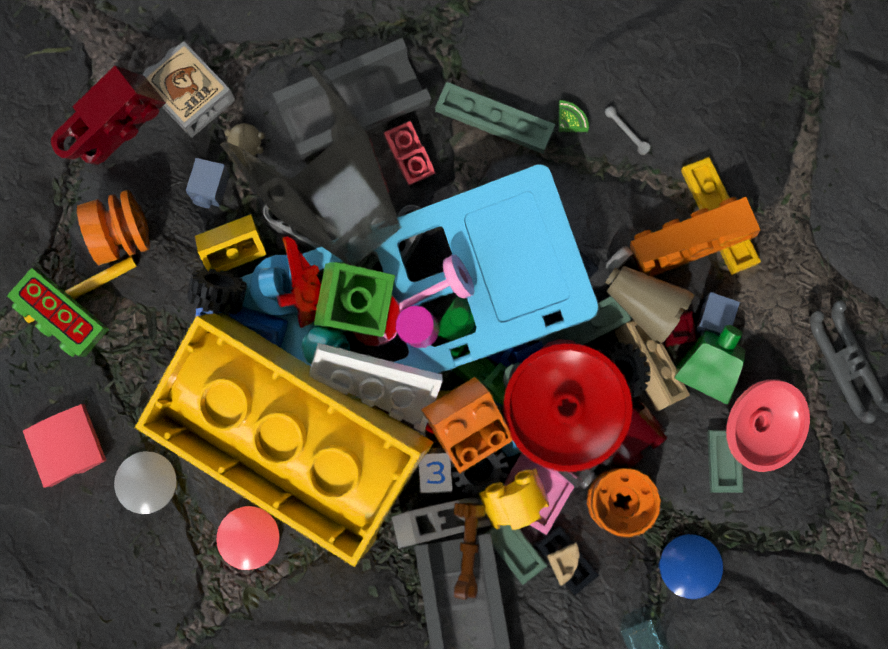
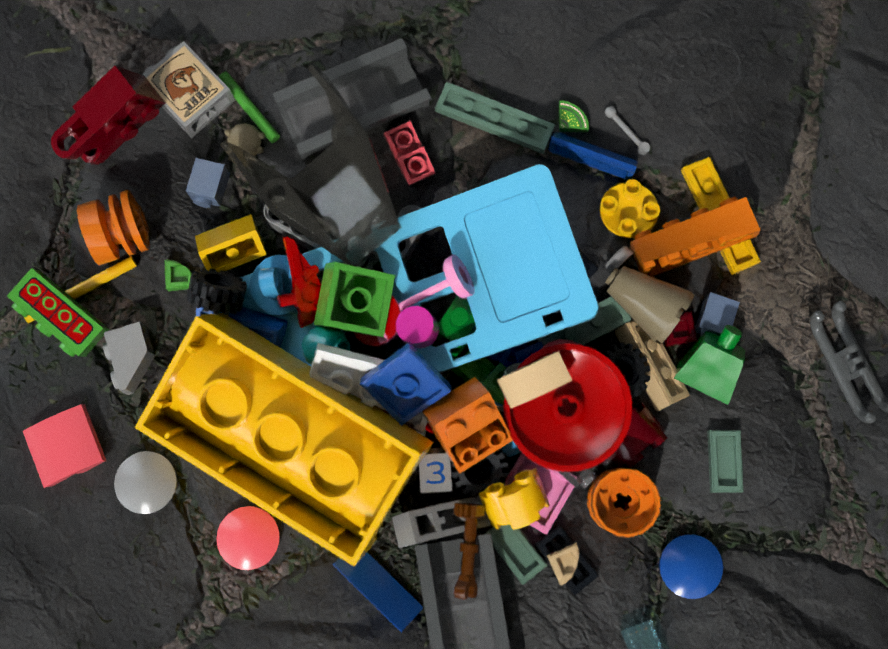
coral dish [726,379,810,472] -> none
none -> light grey slope [103,322,155,395]
none -> bright green tile [165,260,192,291]
none -> bright green bar [219,71,280,143]
none -> blue slope [333,552,424,632]
none -> blue tile [360,342,451,426]
none -> tan slope [496,351,572,408]
none -> blue slope [548,132,638,180]
none -> yellow dish [599,179,660,238]

